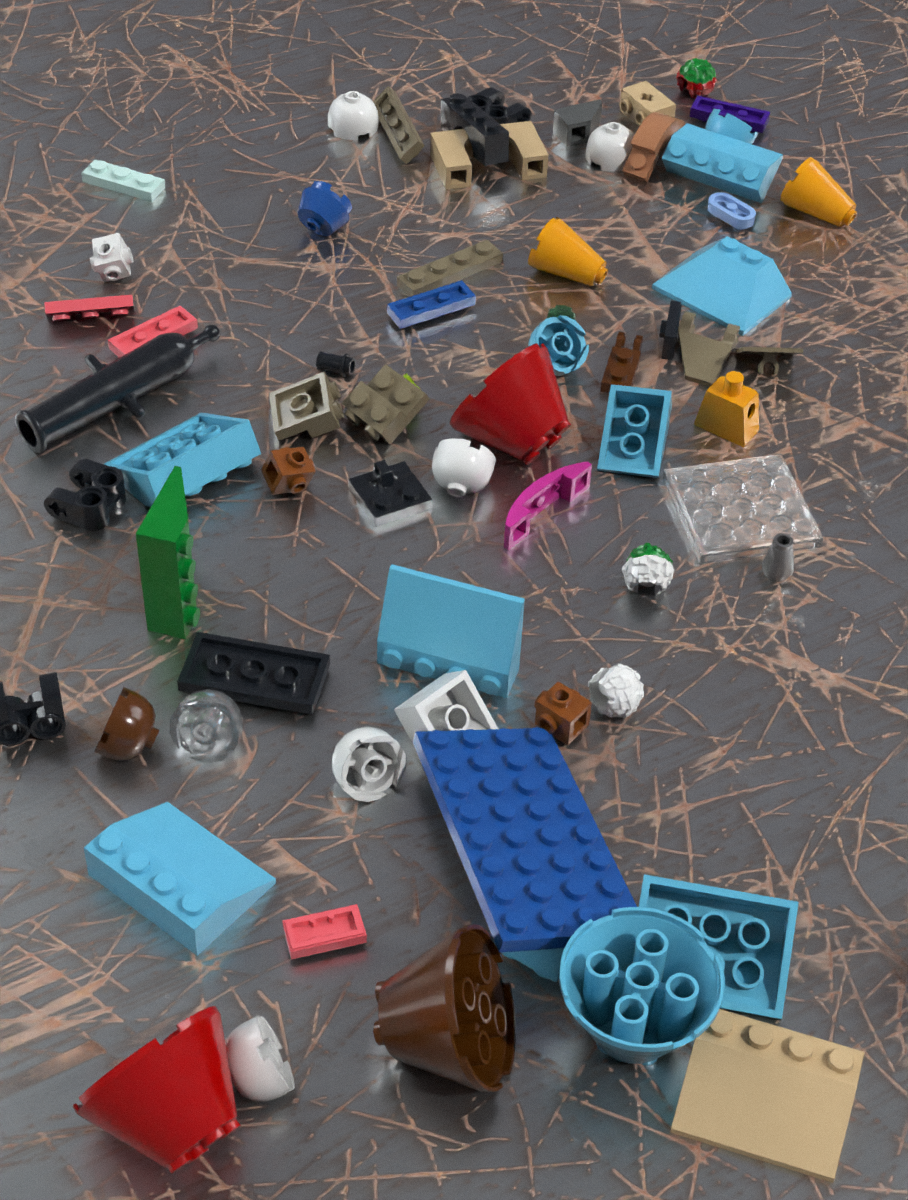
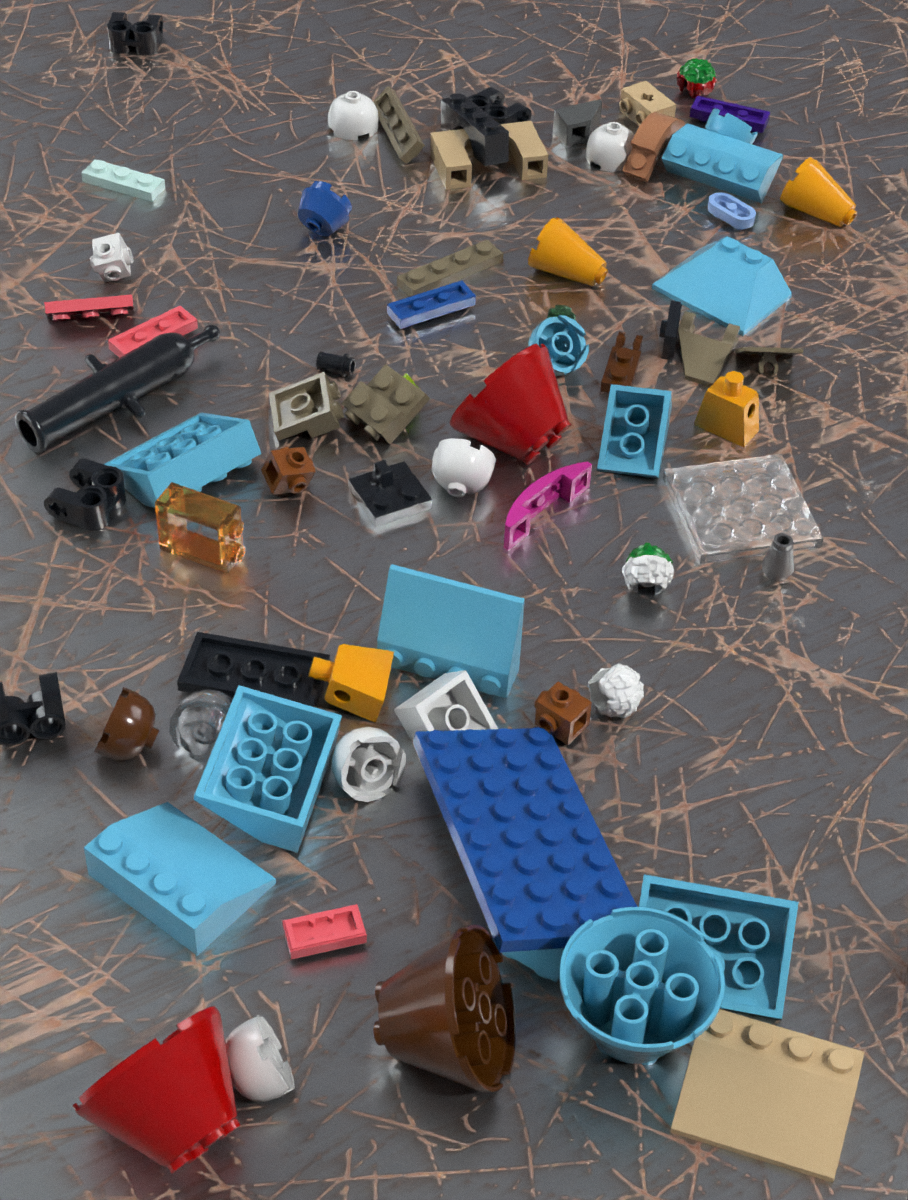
green slope [136,466,200,639] -> none
none -> black piece [107,12,163,56]
none -> clear orange window [155,482,246,574]
none -> medium azure slope [194,685,342,853]
none -> light orange torso [308,644,394,722]

